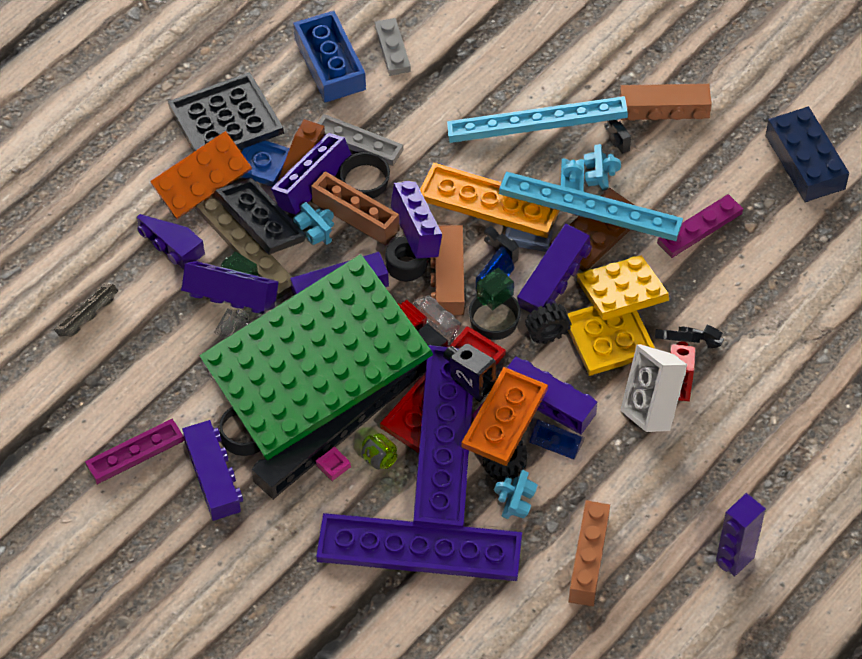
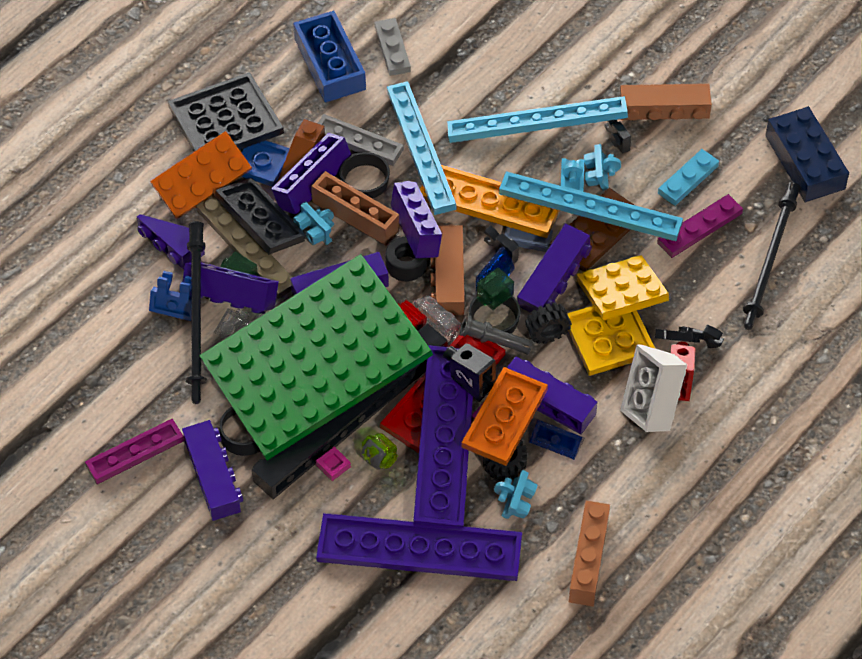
clear smoke plate [54,284,118,337] -> none
dark purple brick [716,493,766,577] -> none
none -> blue plate [149,271,191,321]
none -> black bar [185,221,207,404]
none -> medium azure plate [387,81,457,215]
none -> dark grey pin [460,315,533,355]
none -> medium azure plate [658,149,719,206]
none -> black bar [743,182,801,330]

